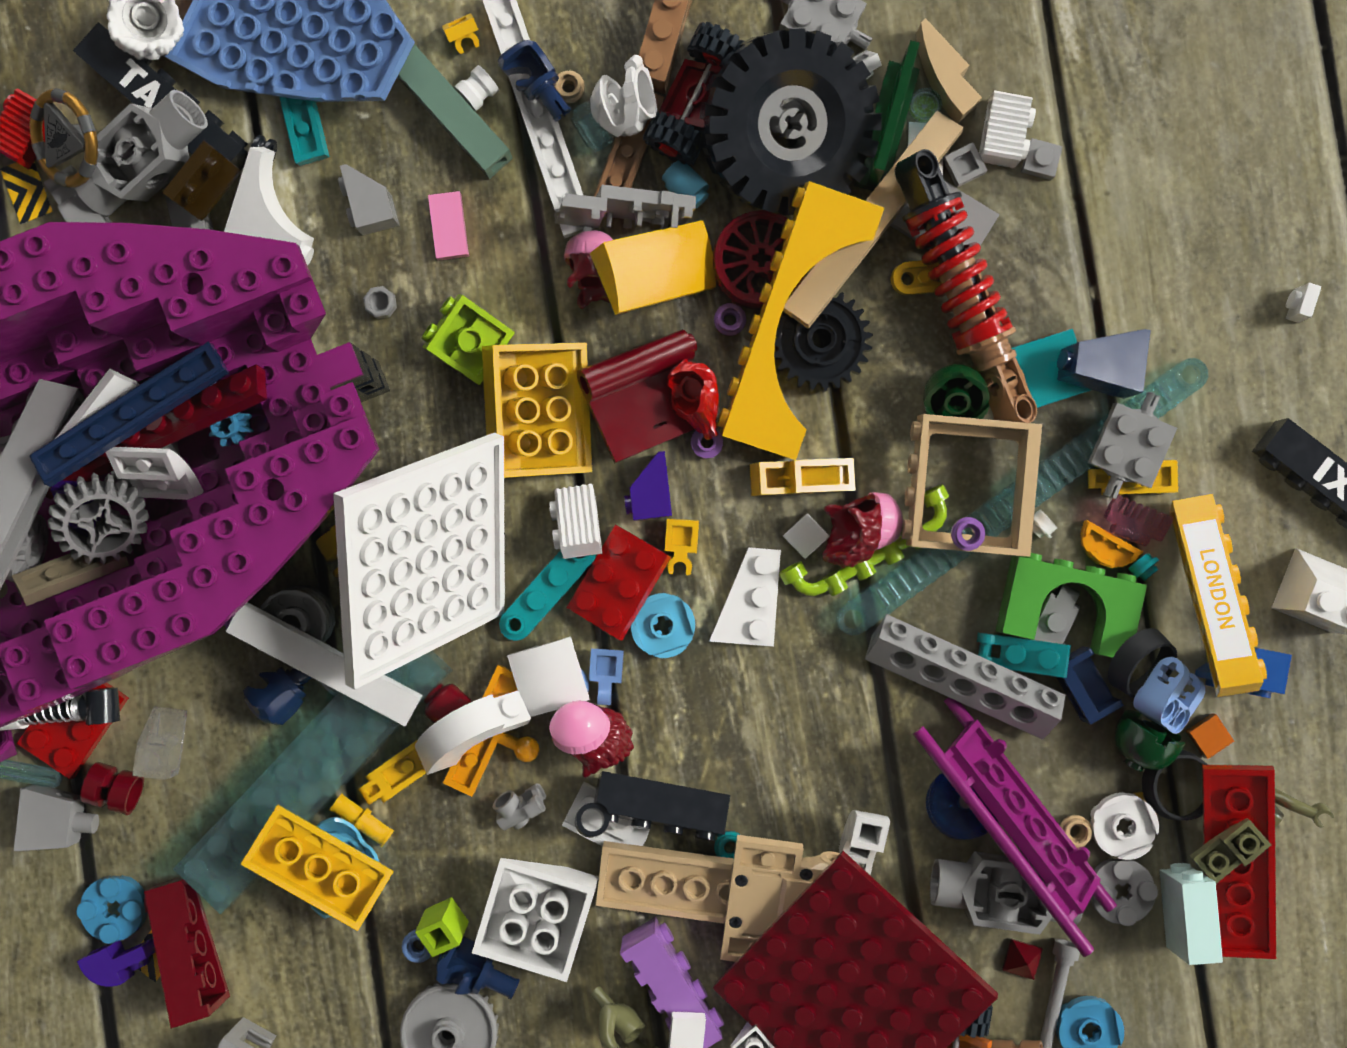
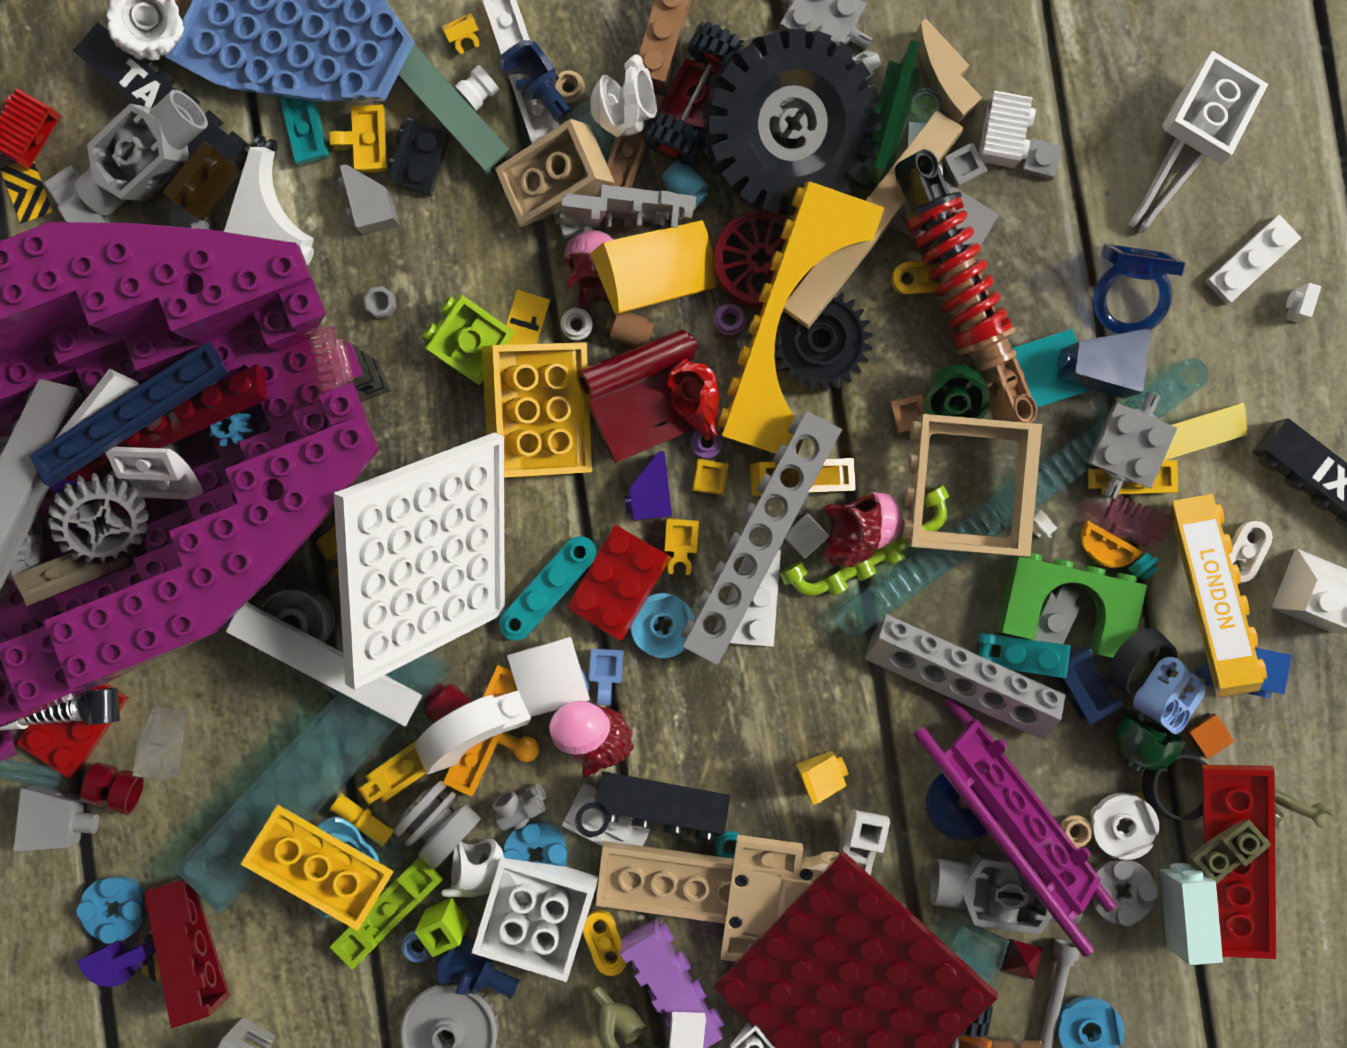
piece [30,88,98,188] -> none
dark blue piece [243,667,312,725] -> none
bright pink tile [428,191,469,261] -> none
white brick [549,484,602,559] -> none
medium lavender plate [951,517,985,551] -> none
none -> clear pink piece [305,326,354,401]
none -> yellow plate [329,105,388,173]
none -> lime slope [330,857,443,970]
none -> black bracket [387,117,450,197]
none -> light grey wheel [393,780,481,870]
none -> white piece [441,838,505,897]
none -> tan slope [495,119,615,227]
none -> dark azure plate [504,821,568,867]
none -> yellow sticker [506,290,550,345]
none -> white plate [560,308,593,341]
none -> yellow plate [583,909,627,976]
none -> medium nougat brick [605,311,655,348]
none -> light grey brick [681,411,842,665]
none -> yellow tile [692,458,729,496]
none -> yellow slope [796,751,849,805]
none -> medium nougat plate [889,394,926,434]
none -> clear light blue brick [953,924,1010,989]
none -> clear blue tile [1093,243,1185,334]
none -> white slope [1129,51,1268,234]
none -> light yellow slope [1164,403,1247,460]
none -> white plate [1205,215,1301,305]
none -> white plate [1229,521,1273,582]

